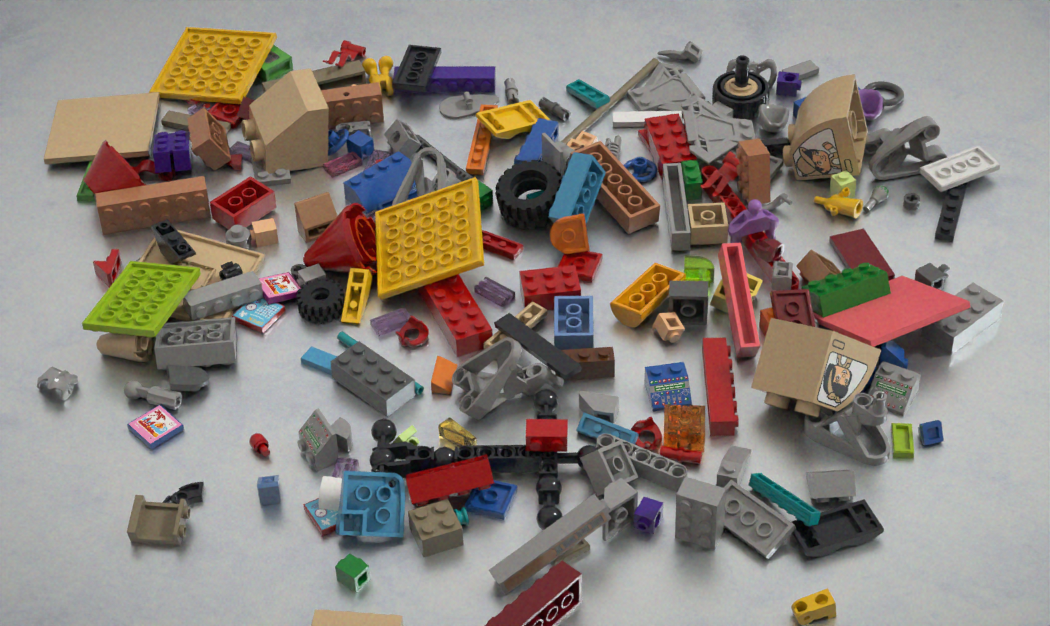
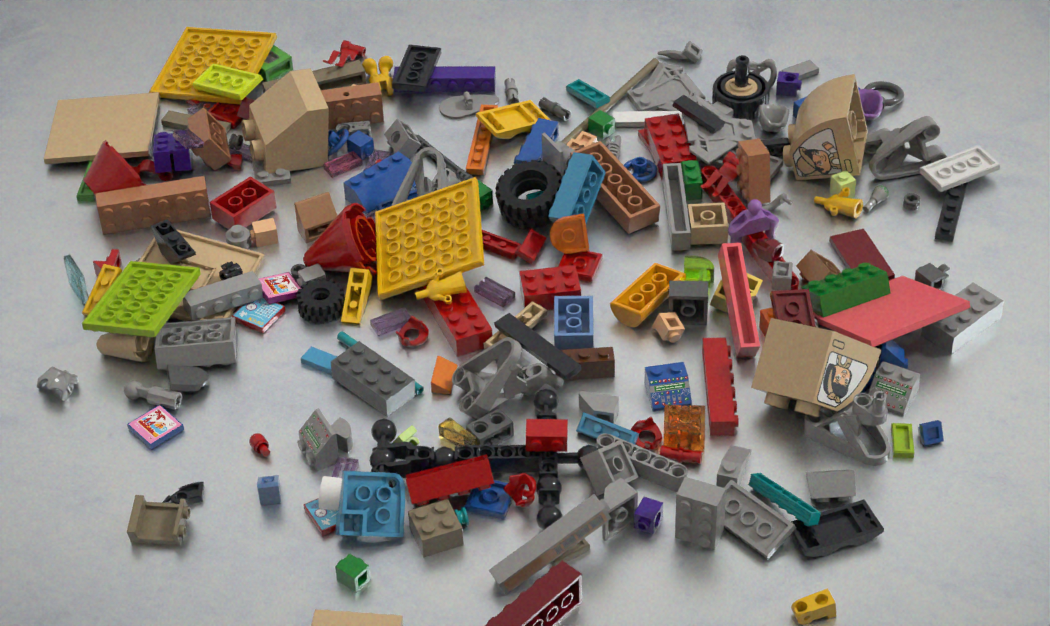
none -> clear light blue tile [63,254,89,306]
none -> yellow tile [82,264,122,317]
none -> clear purple tile [173,129,204,149]
none -> neon yellow tile [192,63,263,101]
none -> dark grey bush [229,134,243,150]
none -> yellow piece [415,268,467,304]
none -> dark grey brick [466,408,514,445]
none -> red piece [504,473,536,508]
none -> red tile [516,229,547,265]
none -> green brick [588,110,615,140]
none -> black tile [672,95,725,134]

